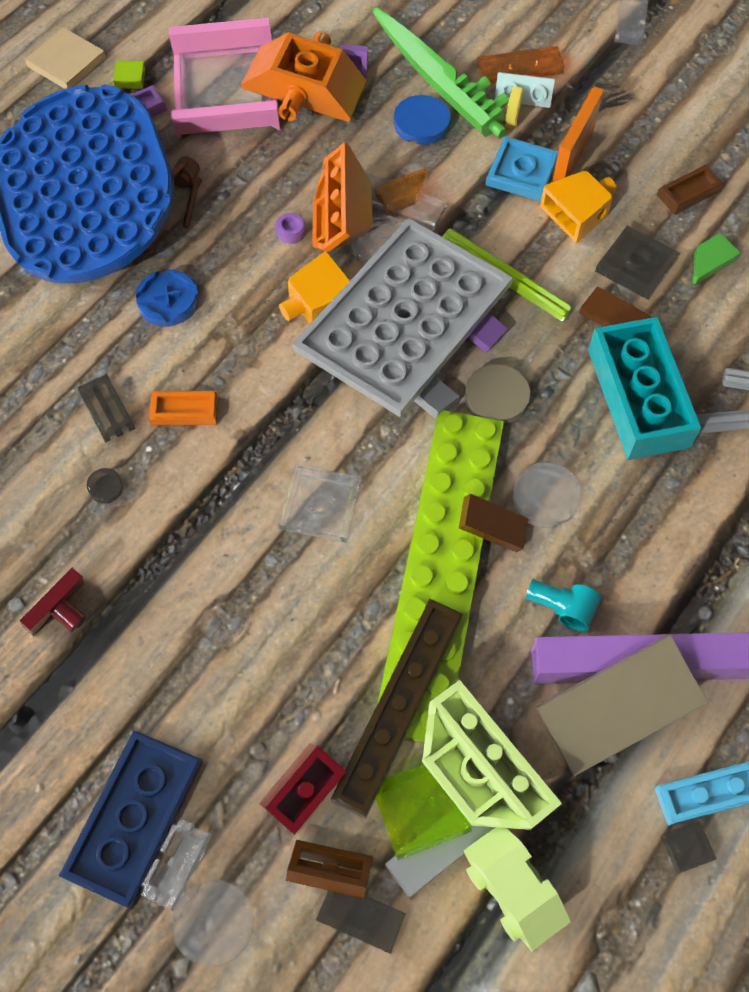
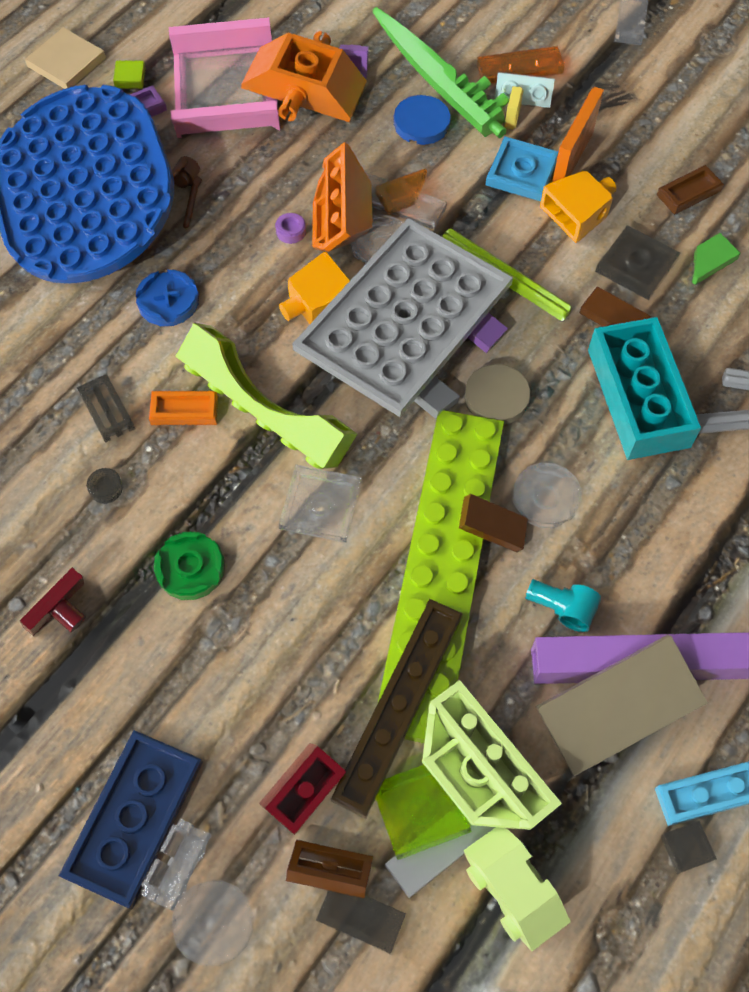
none -> green tile [154,532,225,600]
none -> arch [175,323,358,470]

